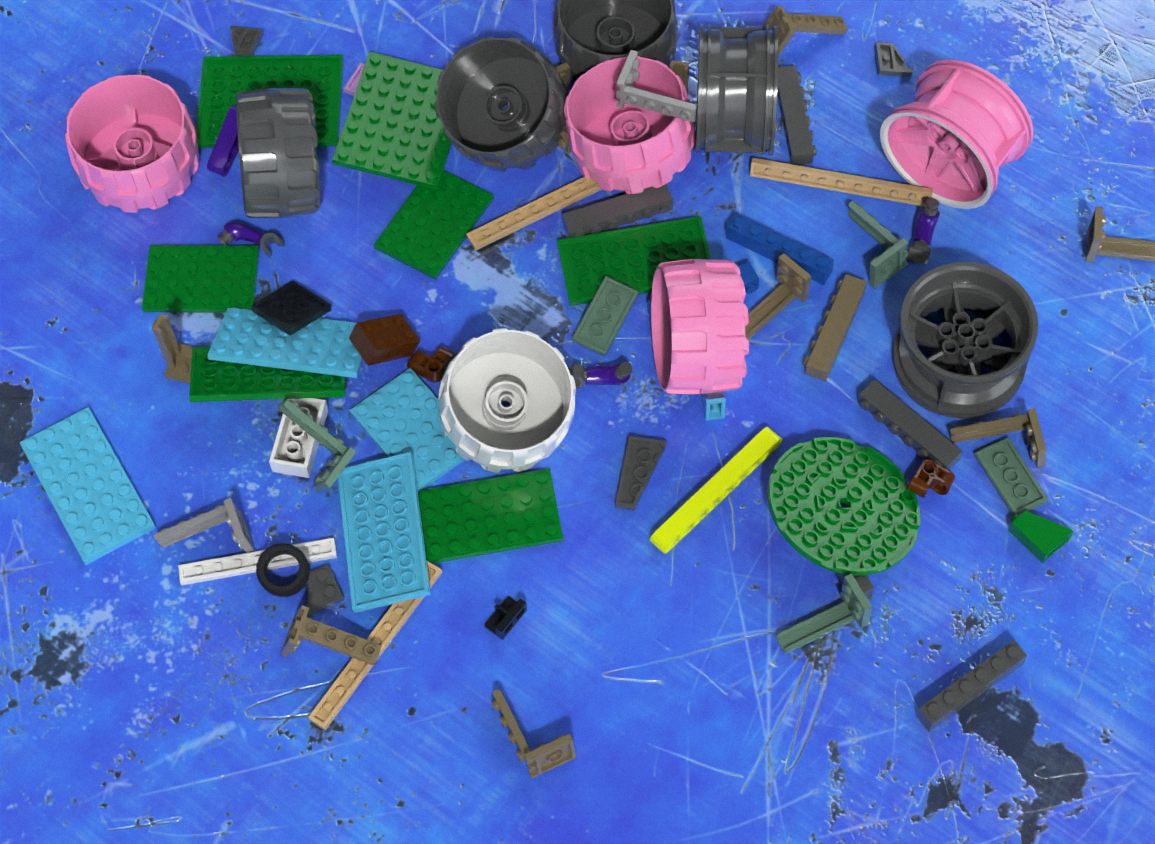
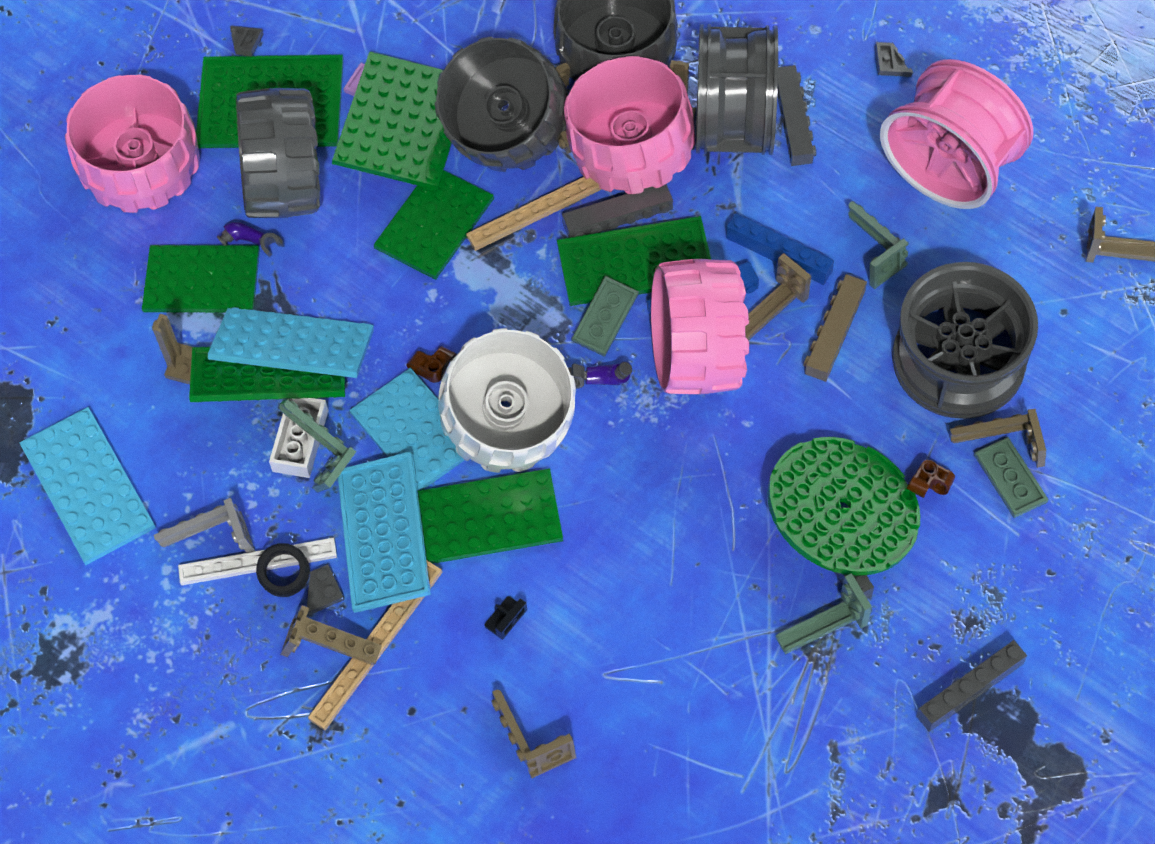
dark purple beam [207,105,239,177] -> none
black plate [251,281,331,336] -> none
reddish brown brick [349,314,420,366] -> none
dark grey wing [615,436,667,511] -> none
light grey bracket [616,50,696,122] -> none
neon yellow beam [650,427,782,554] -> none
medium azure slope [702,392,726,421] -> none
tan plate [750,158,933,207] -> none
dark tan bracket [762,6,848,56] -> none
dark grey brick [858,379,962,470] -> none
piece [907,198,940,264] -> none
green slope [1009,511,1074,563] -> none

